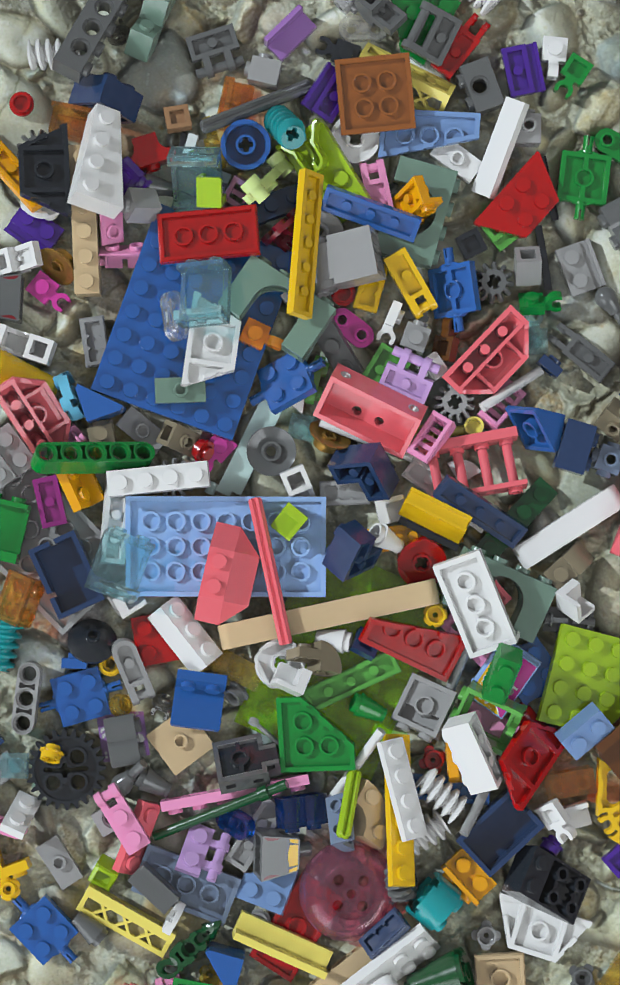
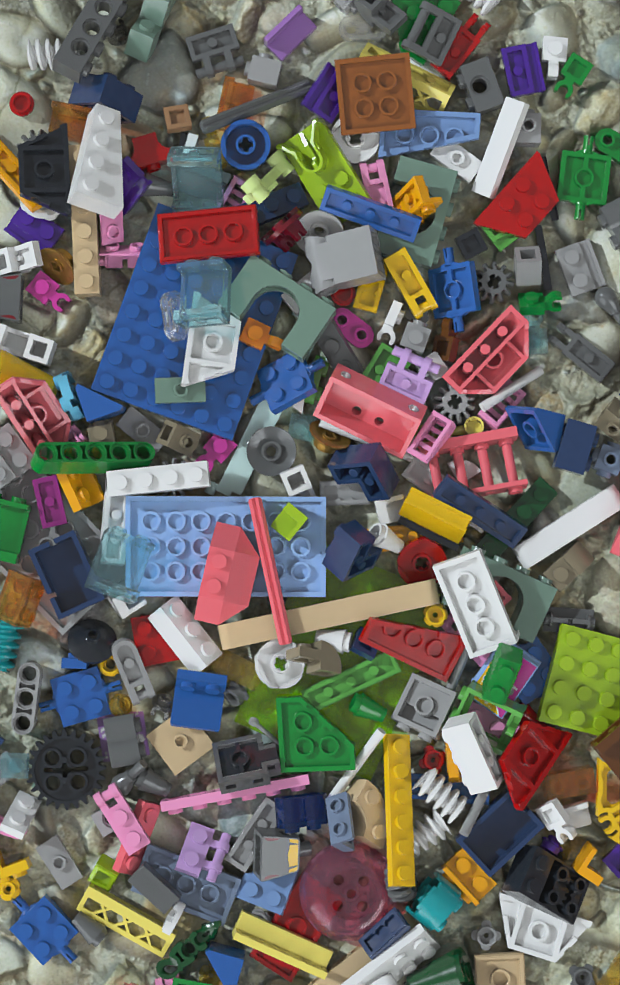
yellow plate [40,743,64,764] -> none
light grey plate [79,315,108,368] -> none
light grey brick [121,187,162,224] -> none
dark green bar [152,779,289,841] -> none
red plate [191,439,214,462] -> none
lime panel [196,173,226,208] -> none
clear blue plate [215,809,256,840] -> none
teal piece [264,105,306,150] -> none
white panel [270,662,312,697] -> none
yellow plate [287,168,324,320] -> none
black plate [315,36,362,65] -> none
lime axle [336,770,362,839] -> none
white plate [376,737,428,842] -> none
dark blue plate [536,354,563,379] -> none
medium blue brick [554,702,615,761] -> none
white panel [555,578,595,624] -> none
none -> light orange panel [571,840,604,886]

